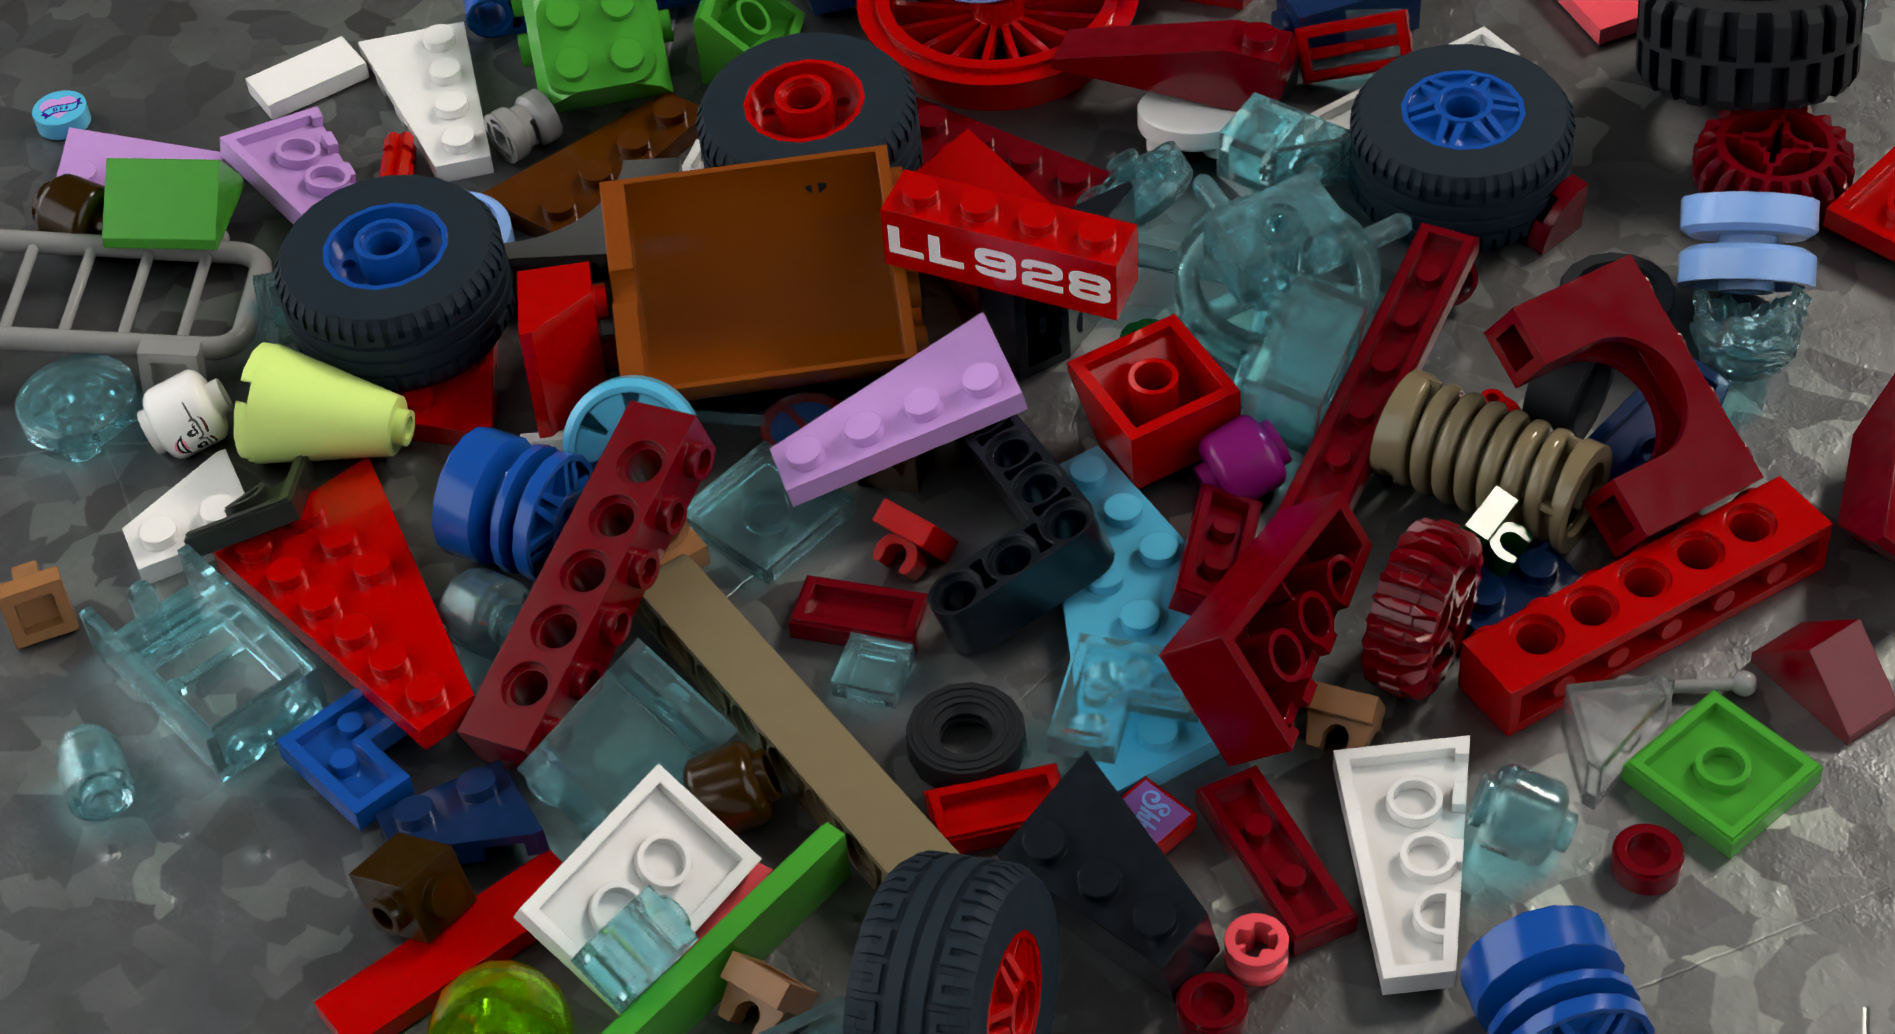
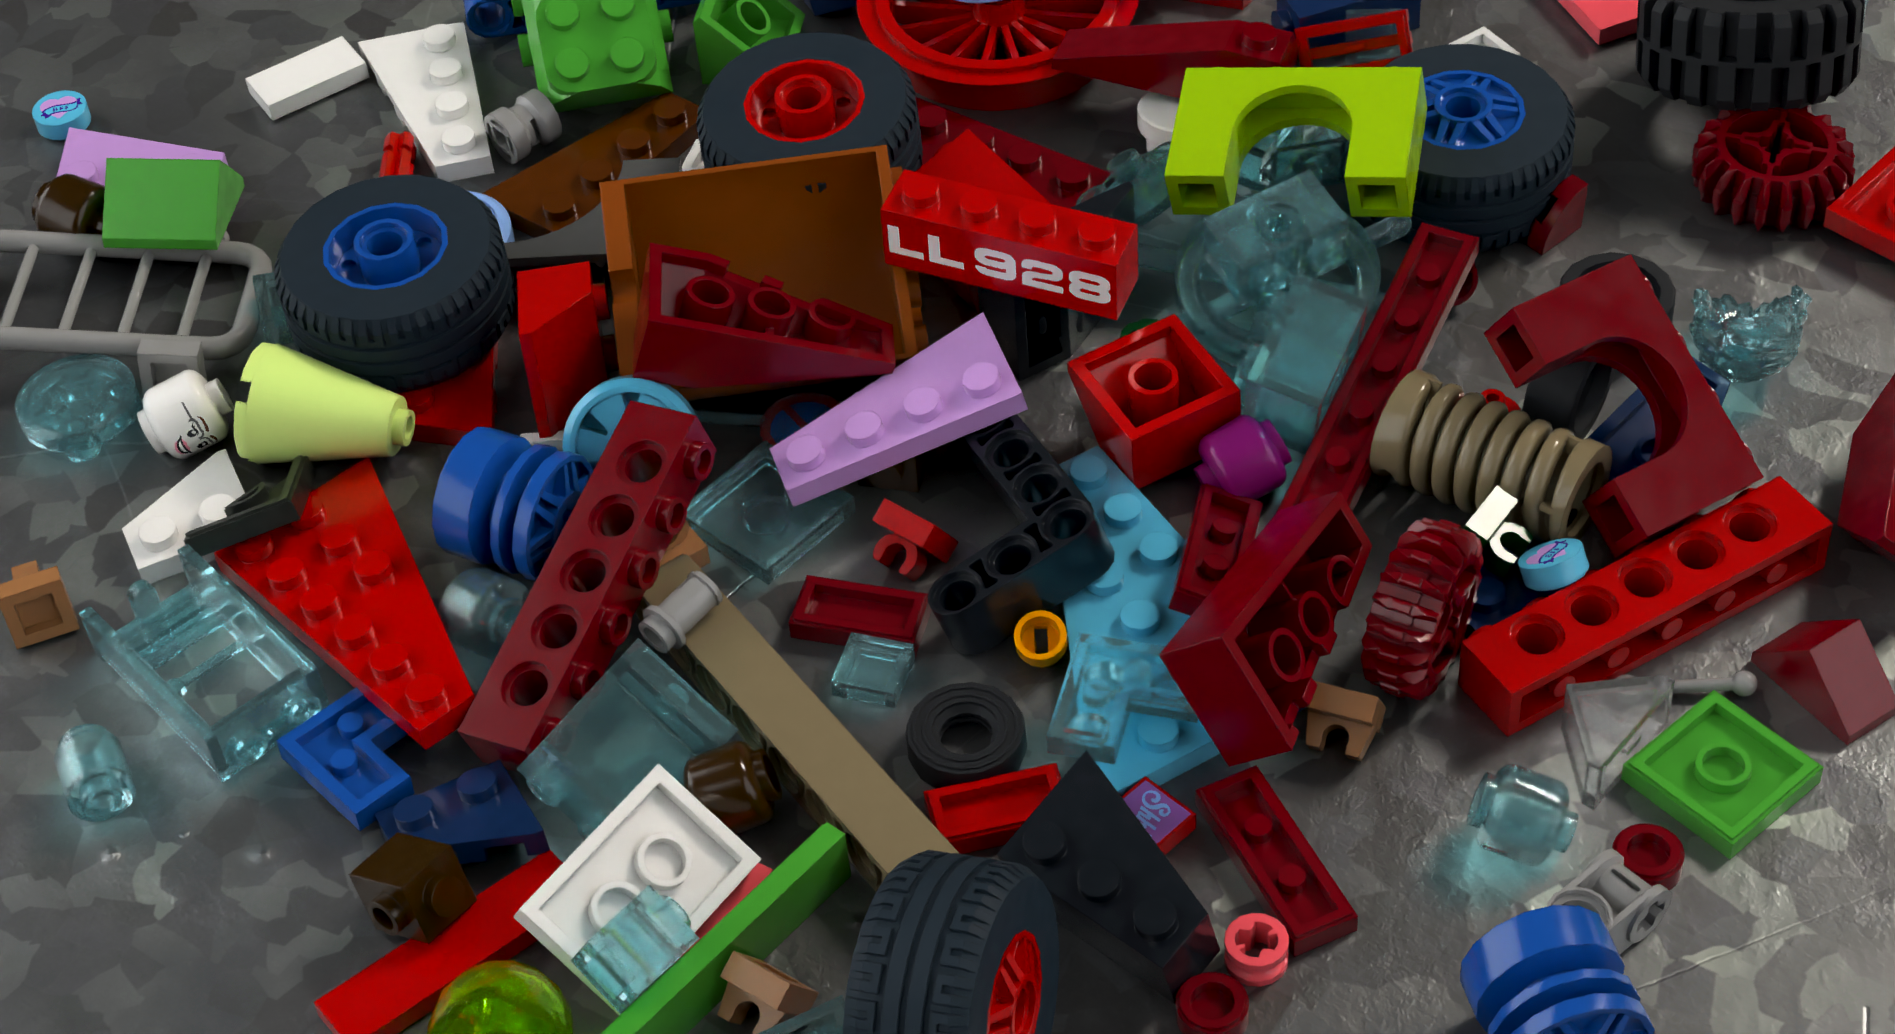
lavender wing [220,106,356,225] -> none
white wing [1333,735,1470,995] -> none
light blue wheel [1677,191,1820,295] -> none
none -> dark red wedge [633,242,896,389]
none -> light grey pin [638,570,723,653]
none -> light orange hinge [1014,610,1067,668]
none -> lime arch [1164,66,1428,217]
none -> medium azure tile [1518,538,1589,591]
none -> light grey piece [1547,848,1672,954]

